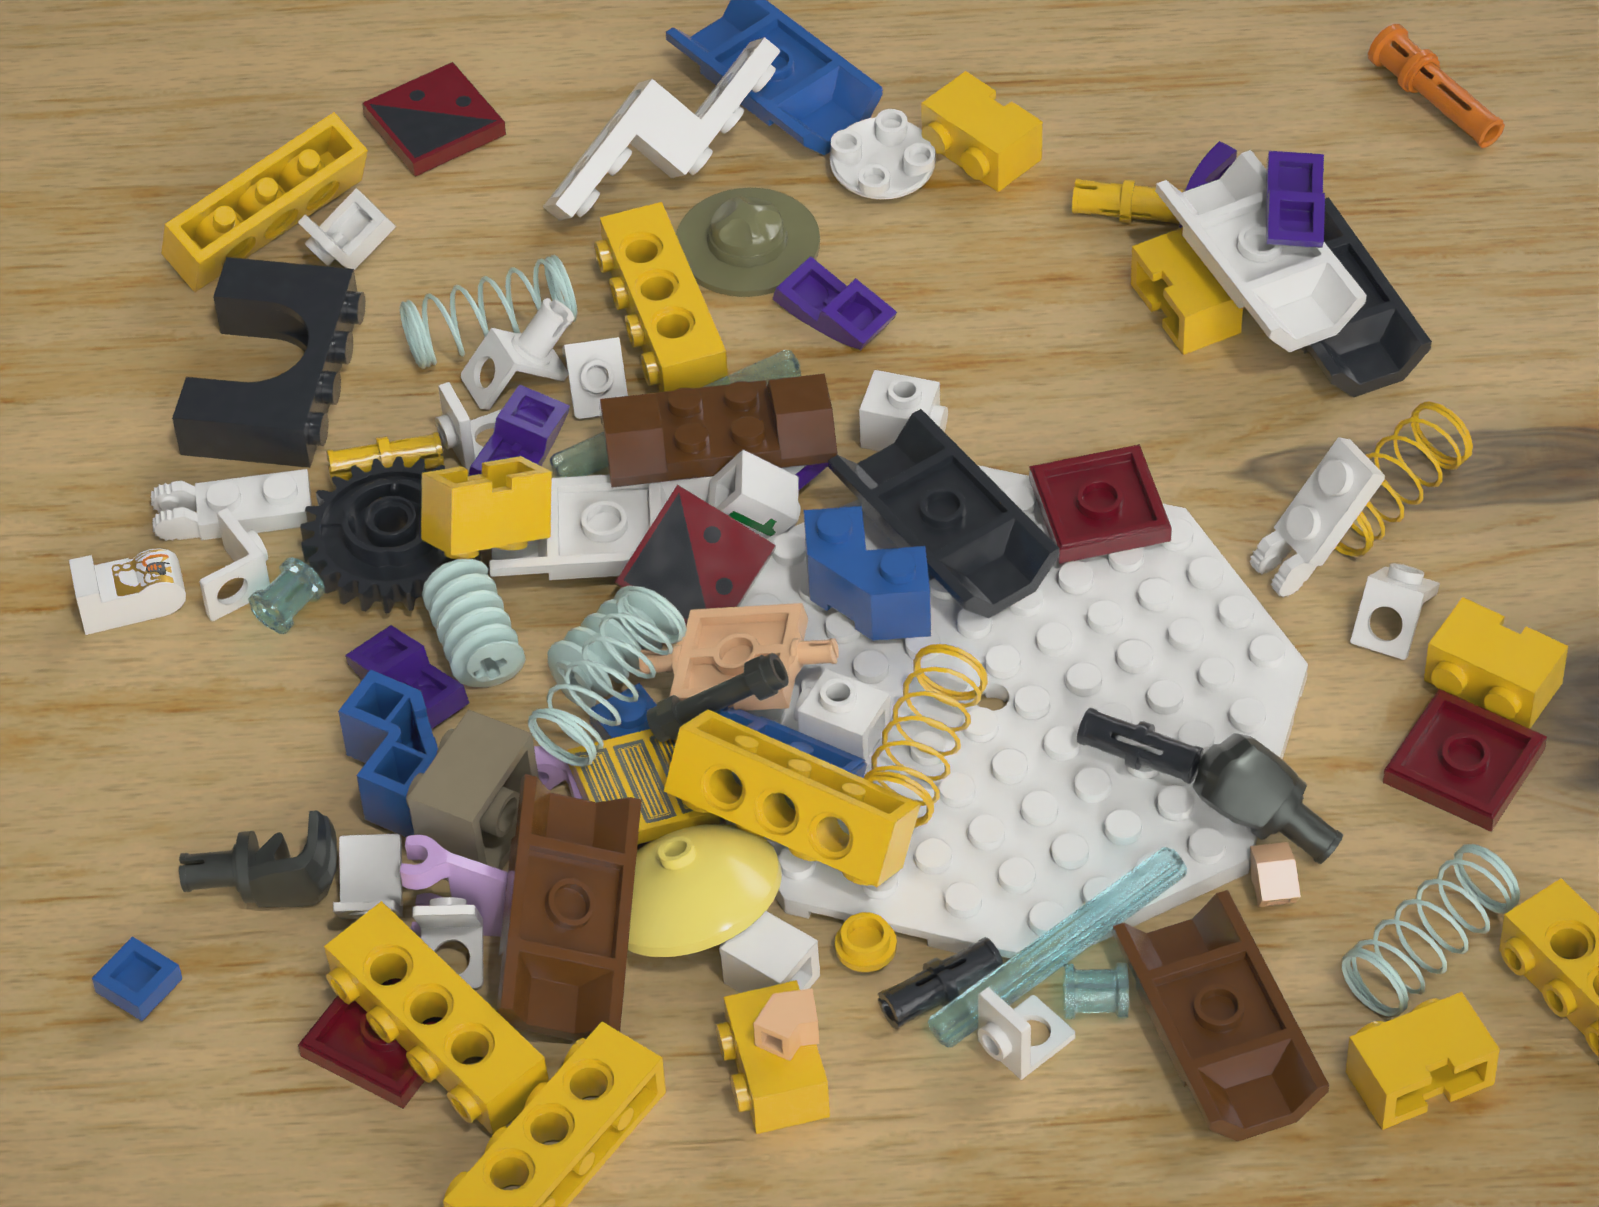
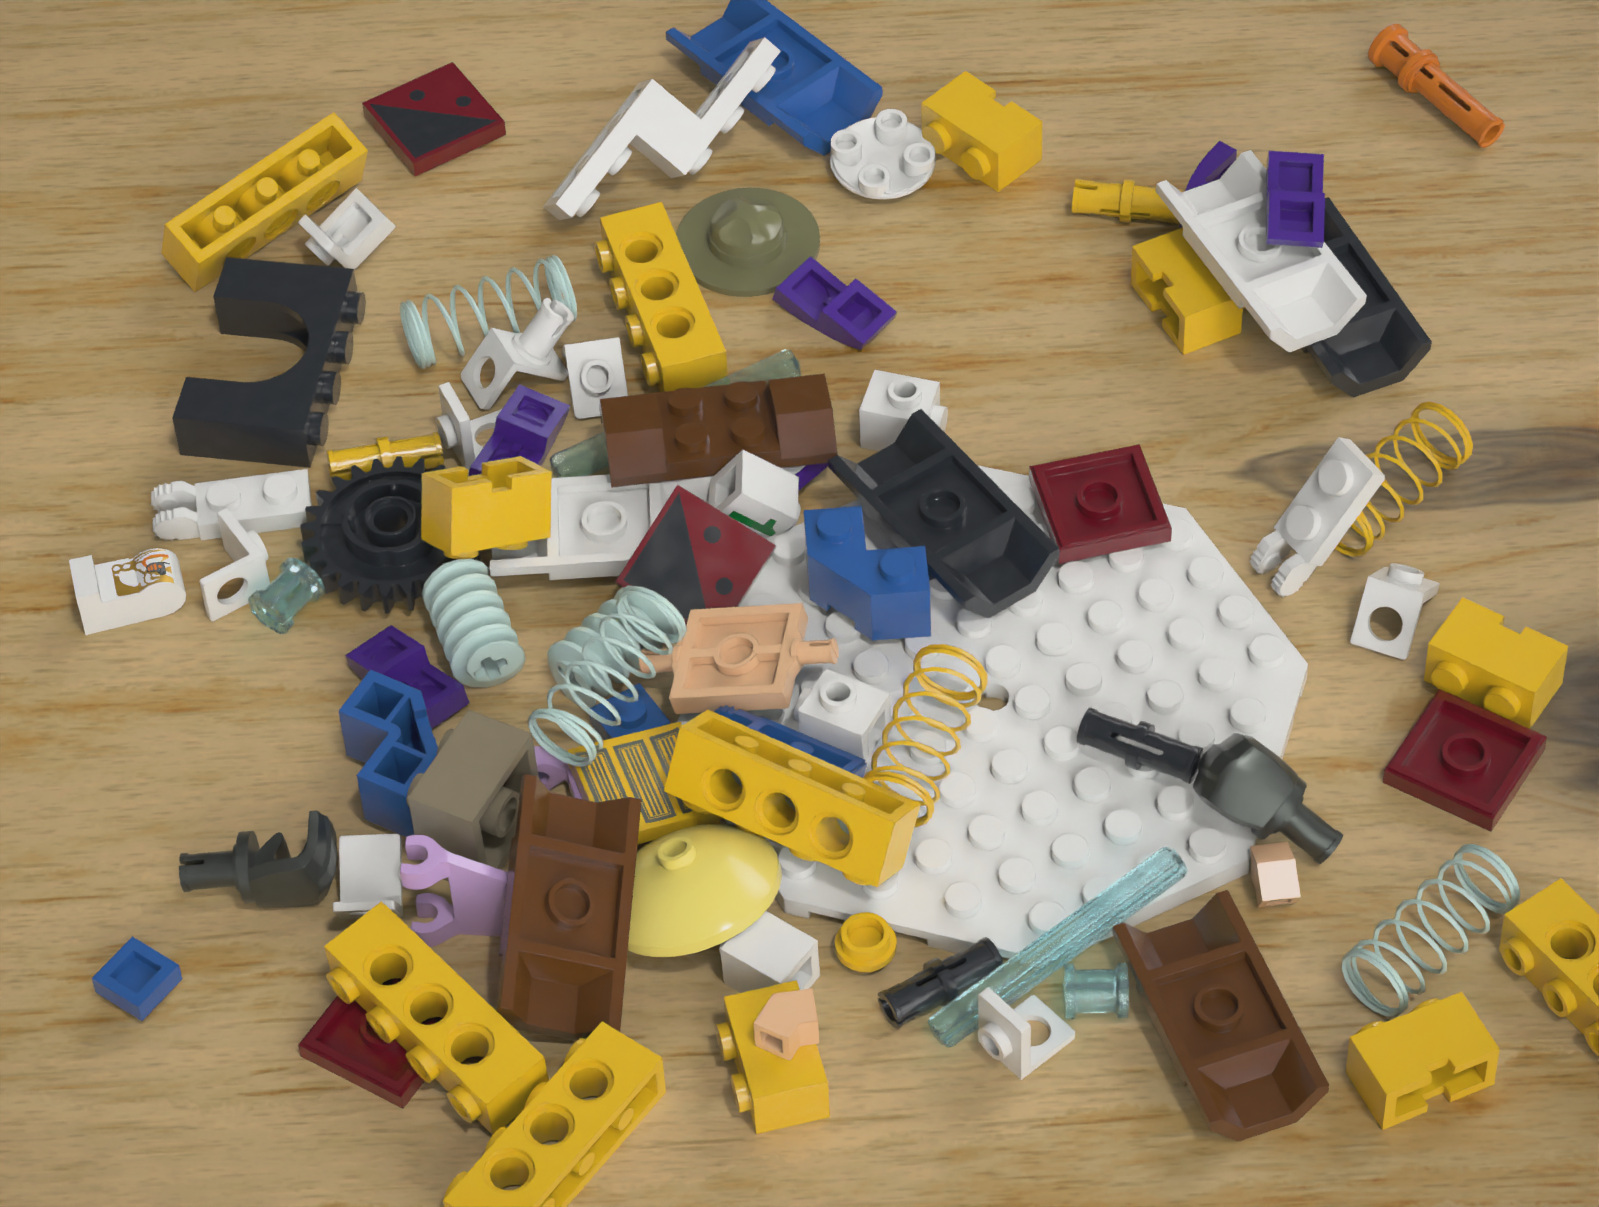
white bracket [413,897,484,989] -> none
pearl dark grey bar [647,653,789,742] -> none

